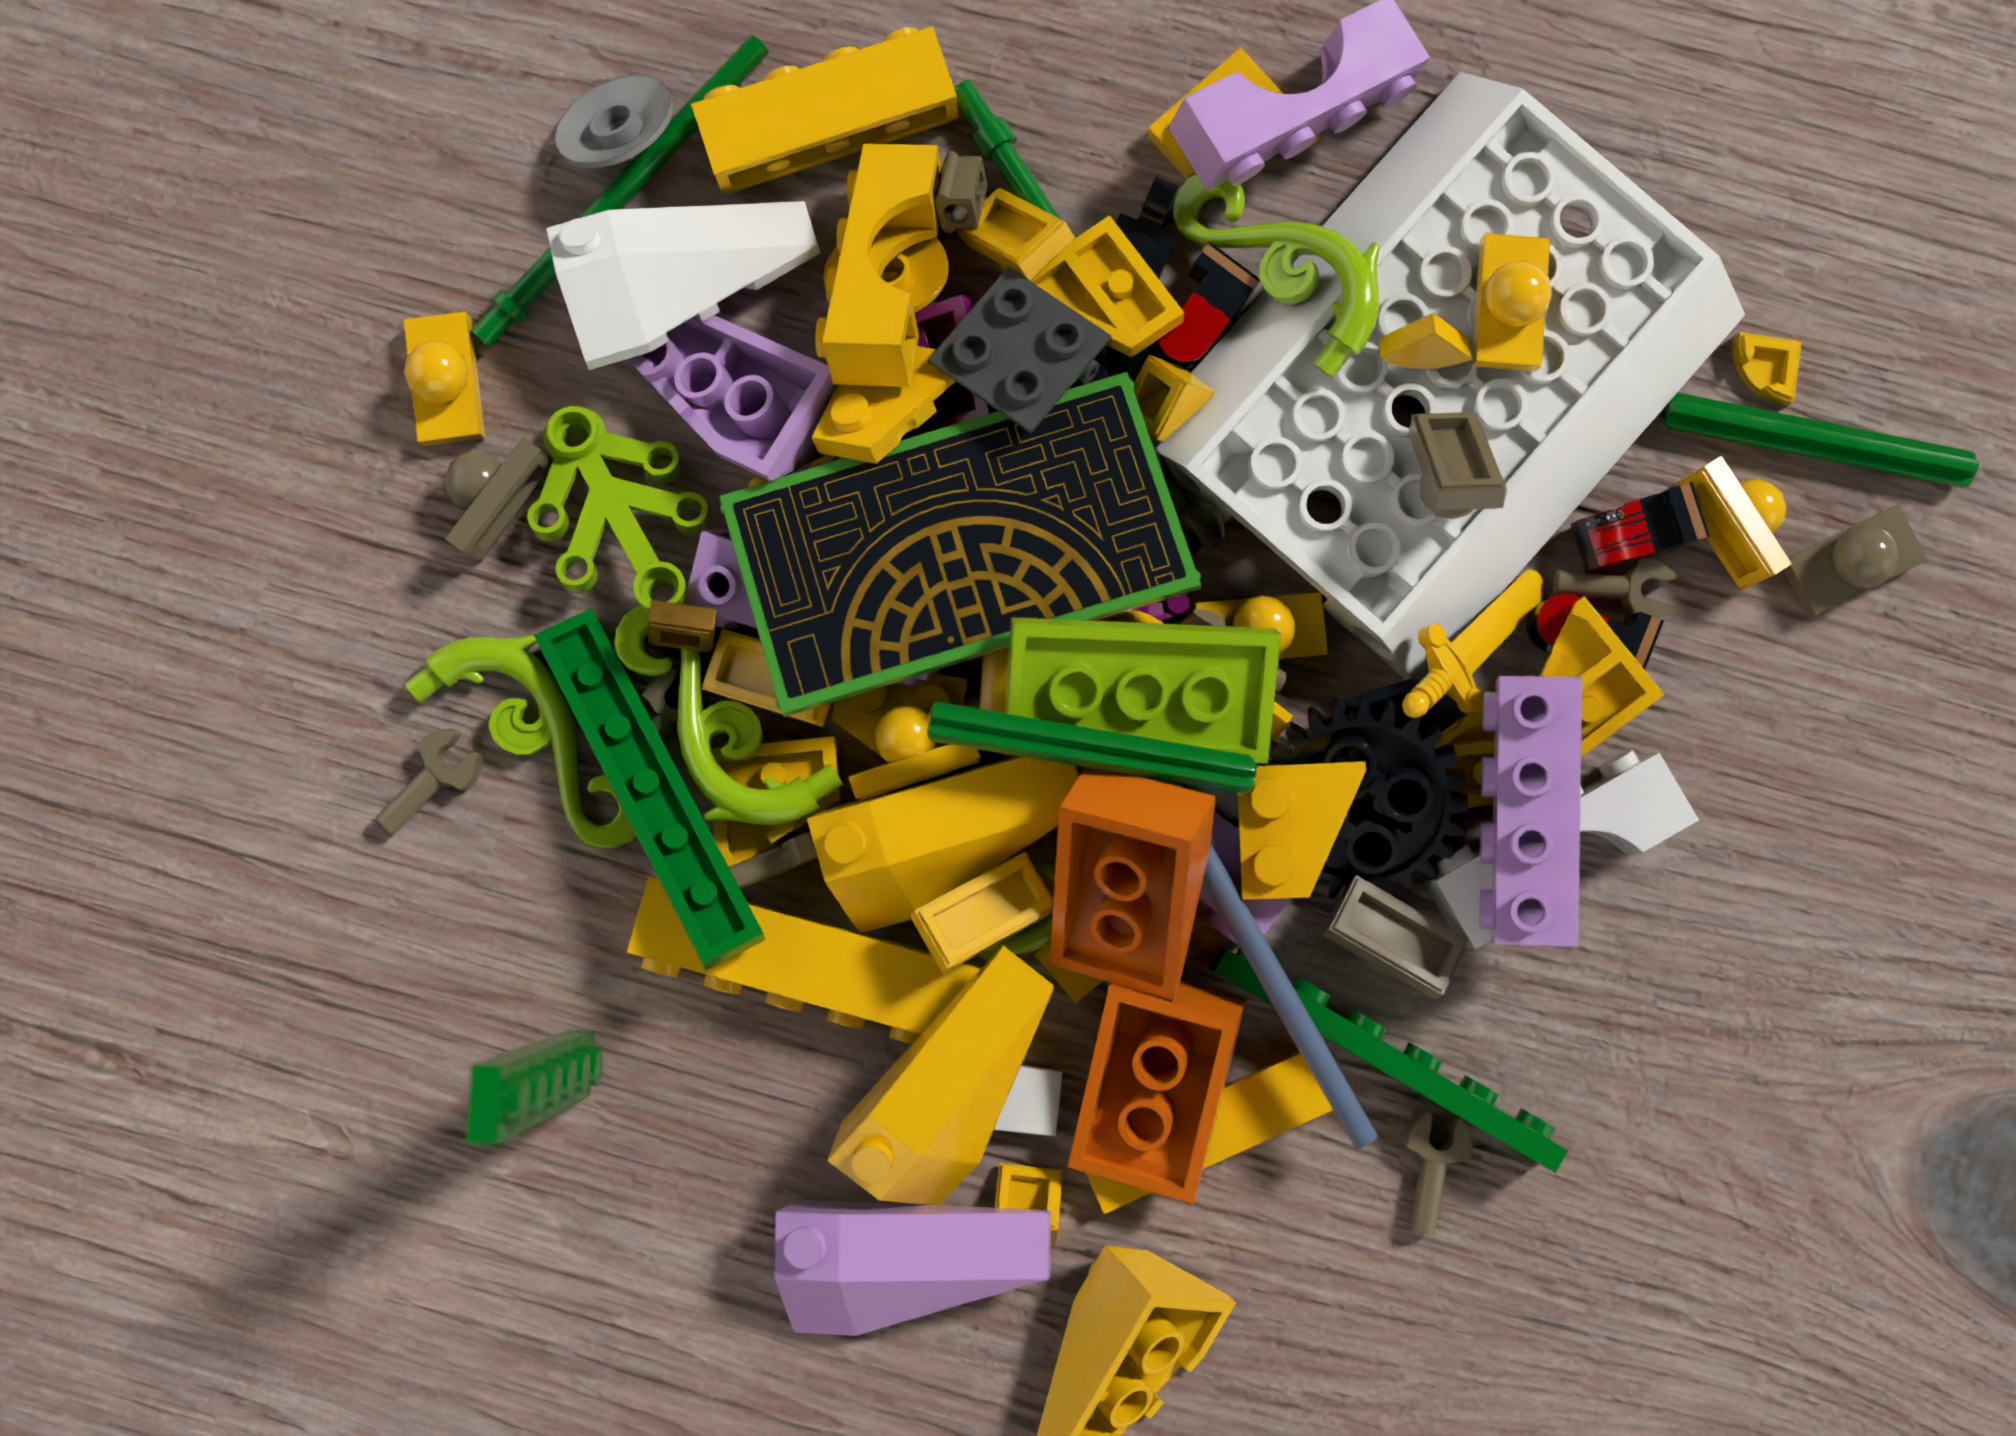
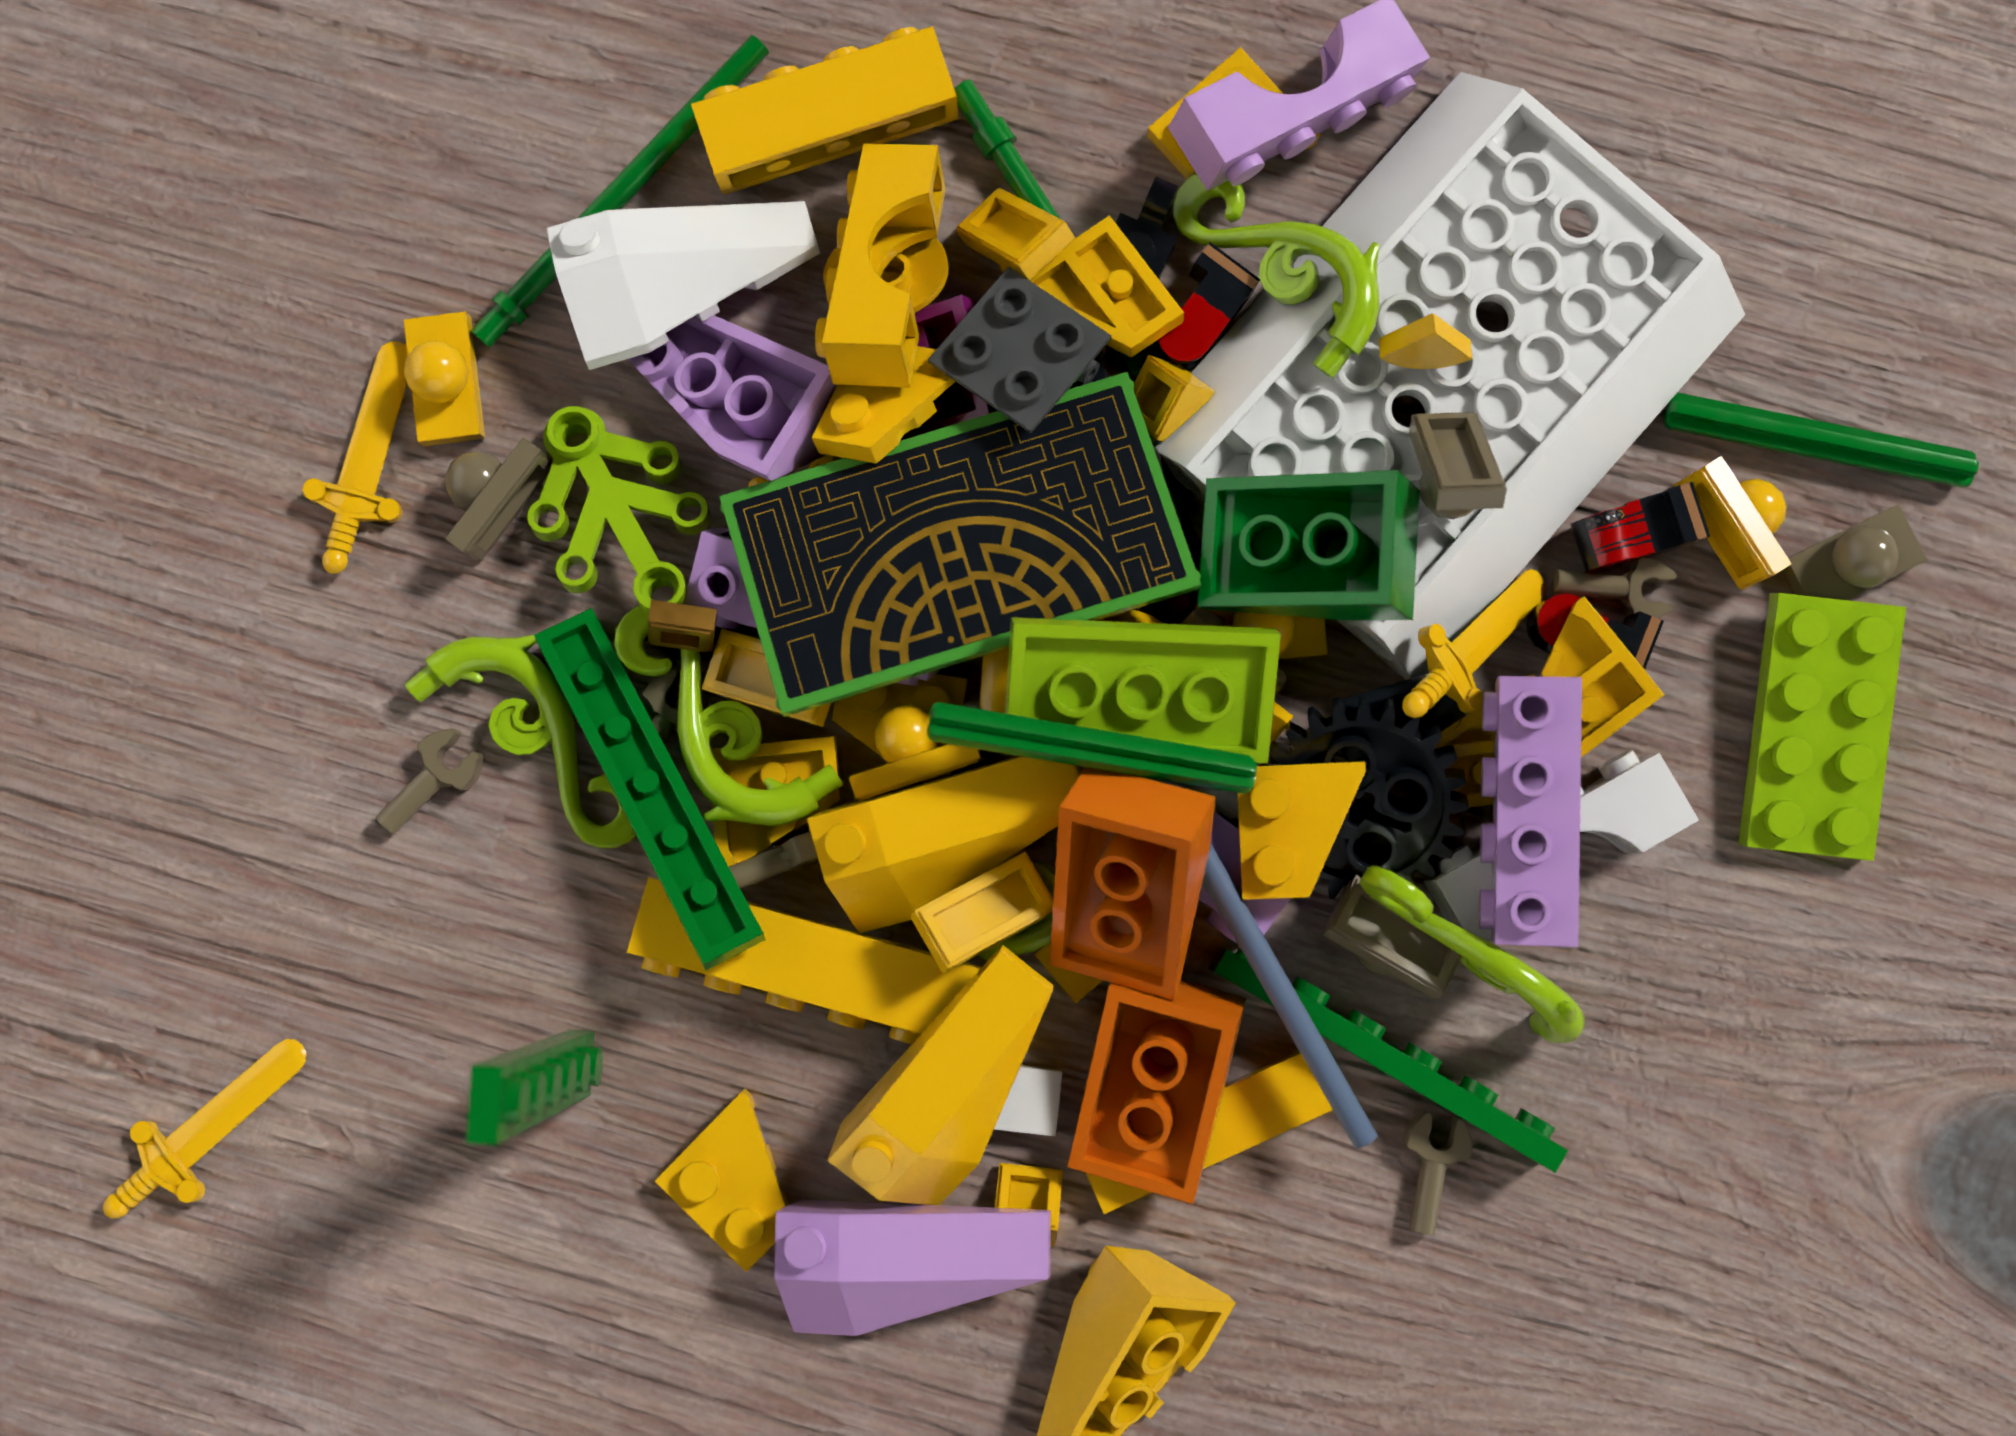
light grey dish [555,75,674,169] -> none
dark tan piece [934,152,988,233] -> none
yellow tile [1471,233,1552,372] -> none
yellow tile [1732,332,1802,407] -> none
none -> yellow sword [103,1039,306,1219]
none -> yellow sword [302,341,408,574]
none -> yellow wing [655,1089,789,1272]
none -> green slope [1198,470,1420,621]
none -> lime plant [1360,866,1585,1043]
none -> lime plate [1738,593,1906,861]

